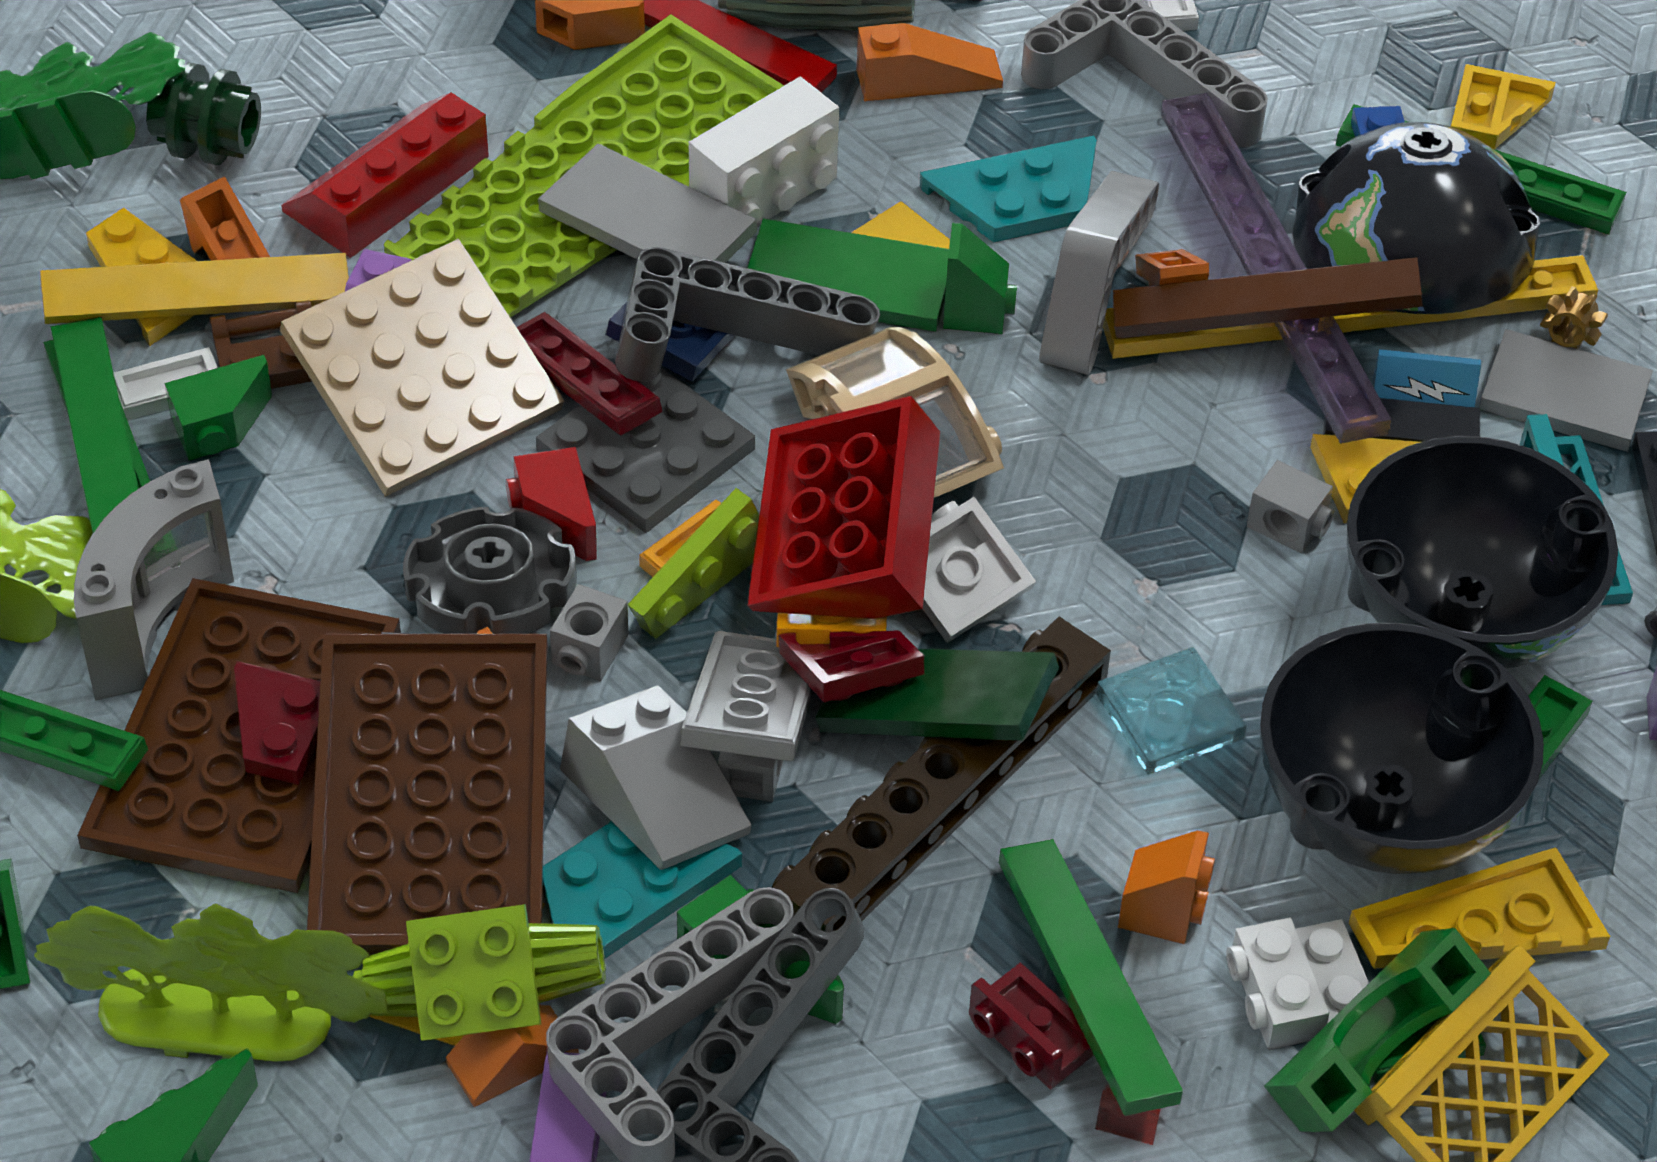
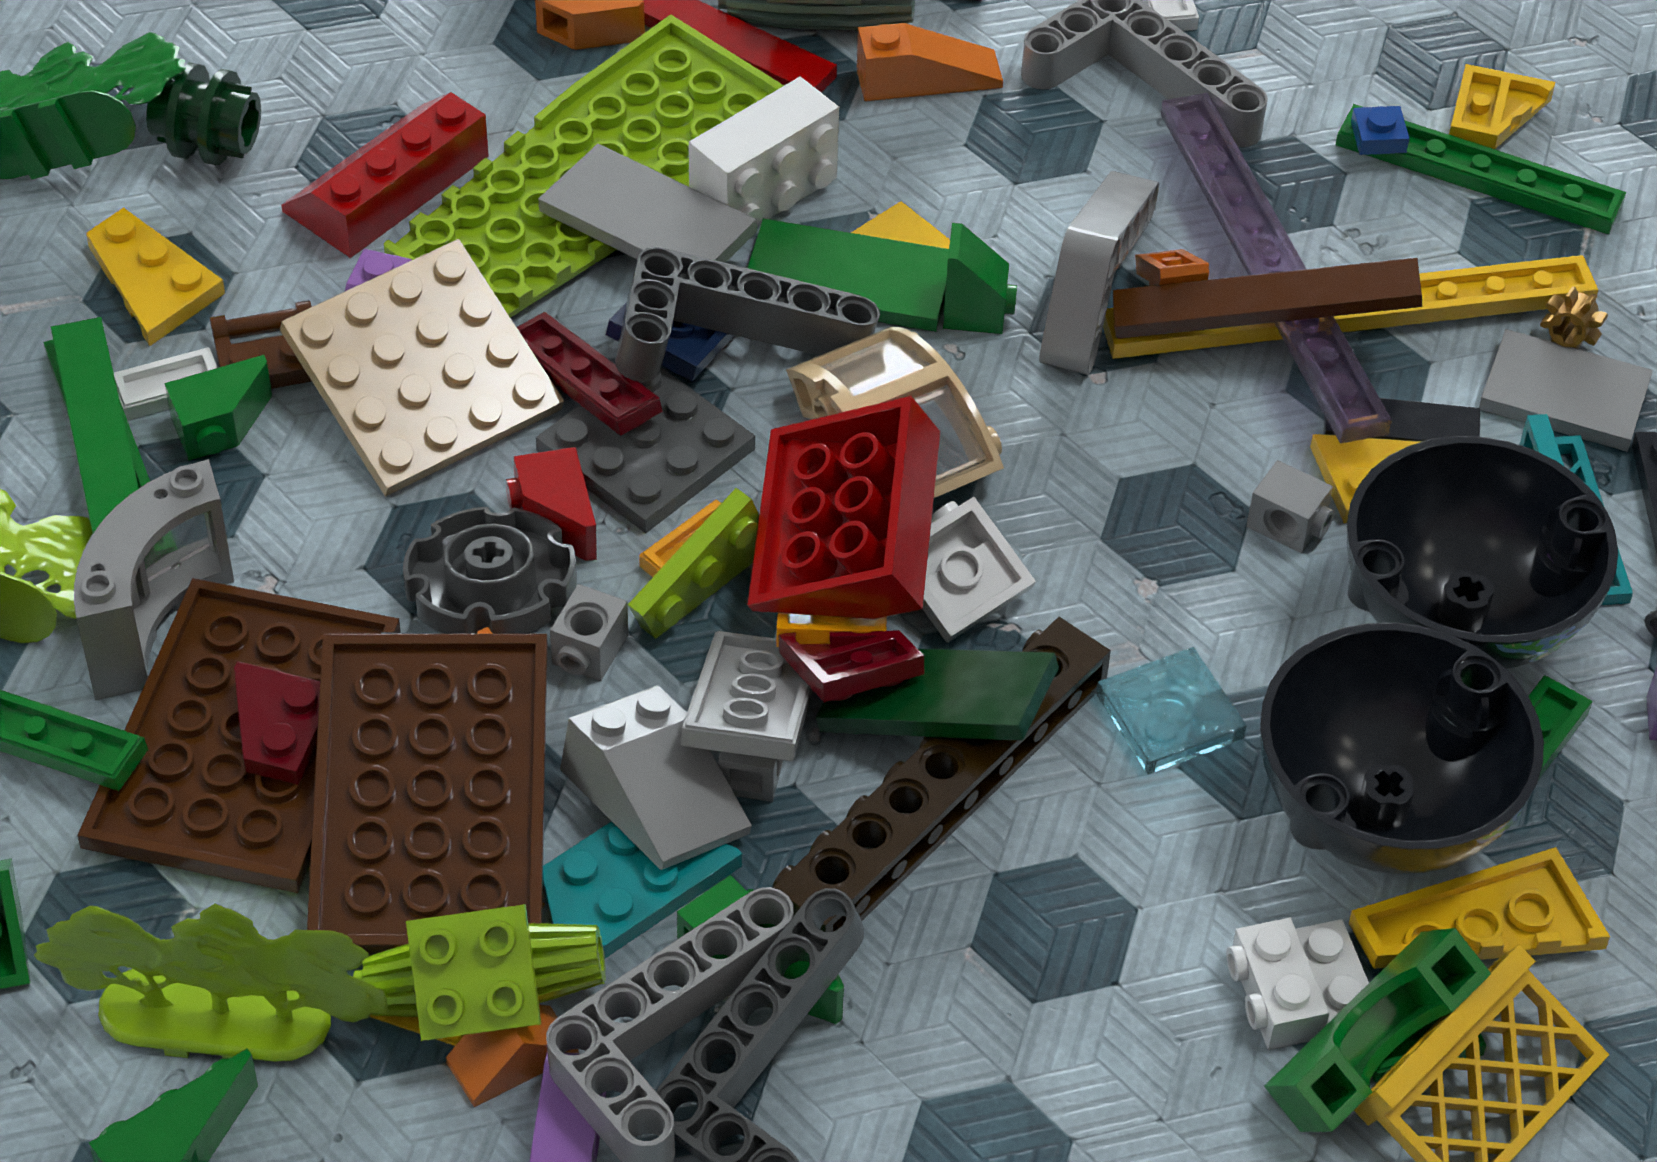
yellow tile [40,253,349,324] -> none
orange slope [180,176,270,260] -> none
teal wing [919,135,1097,243] -> none
dark red bracket [969,962,1094,1090] -> none
green tile [998,839,1183,1116] -> none
clear red slope [1095,1083,1163,1145] -> none
orange slope [1118,830,1215,944] -> none
black piece [1292,122,1540,314] -> none
dark azure slope [1371,349,1481,407] -> none

